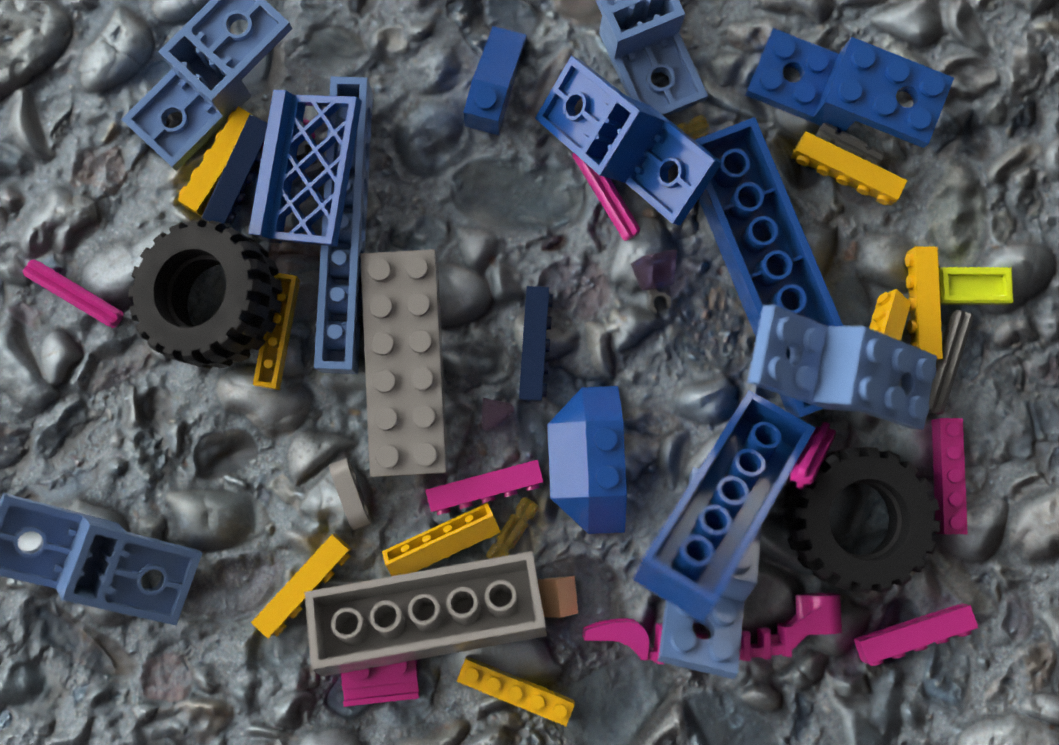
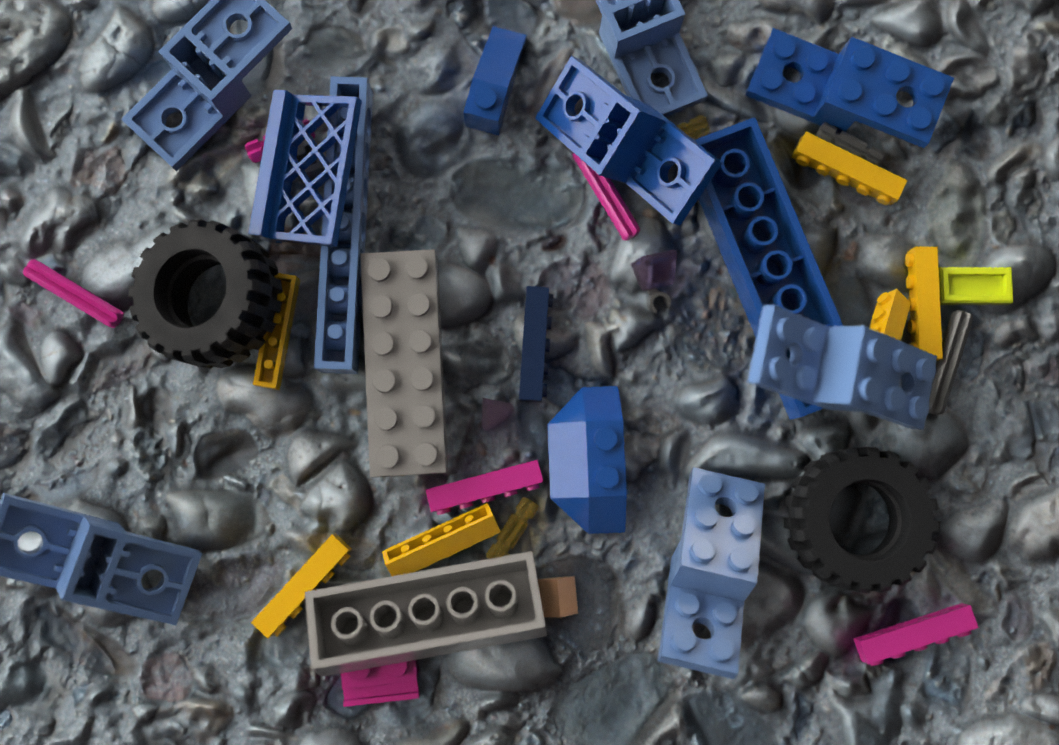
yellow piece [177,106,251,217] -> none
dark blue piece [201,114,268,226] -> none
light grey beam [329,458,372,530] -> none
yellow piece [456,656,575,726] -> none
dark pink piece [582,593,842,665] -> none
blue brick [633,390,815,623] -> none
dark pink axle [790,422,836,488] -> none
dark pink piece [932,418,968,534] -> none

